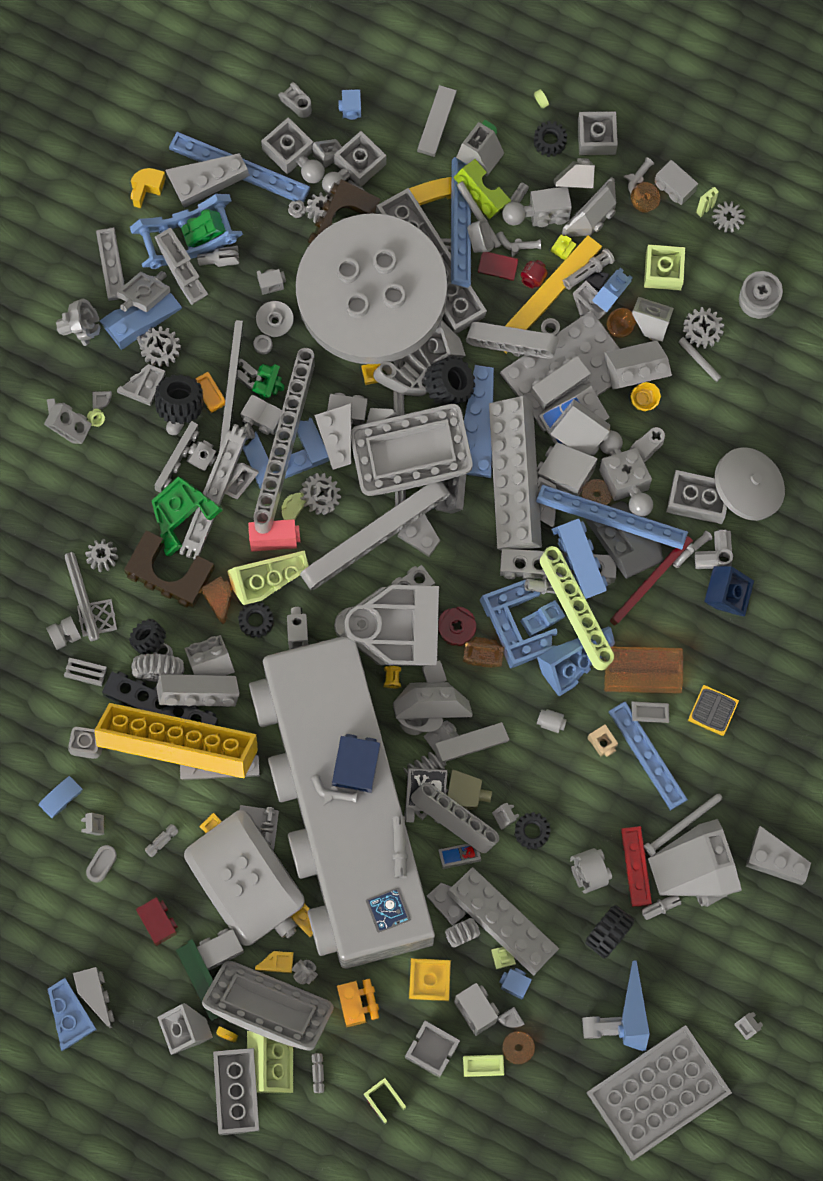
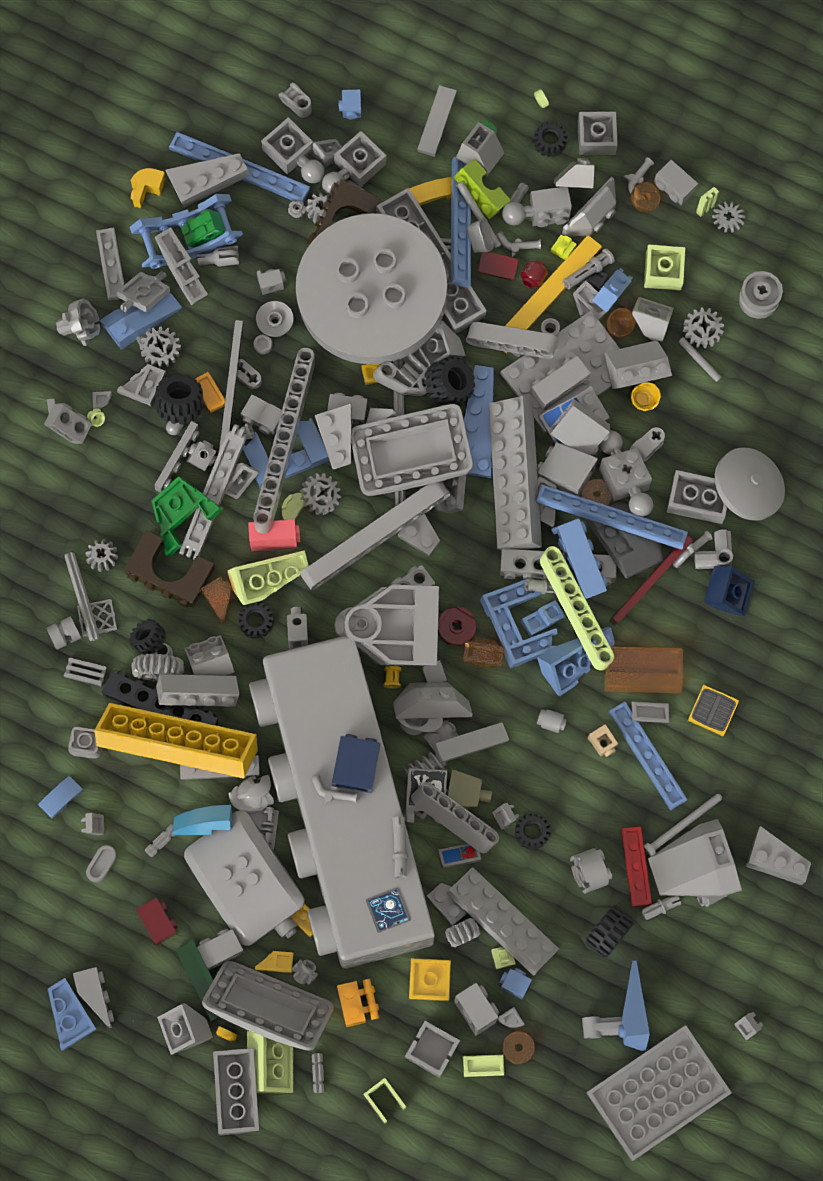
green hips [252,364,285,400] -> none
none -> dark azure slope [172,805,232,835]
none -> light grey helmet [228,775,274,813]

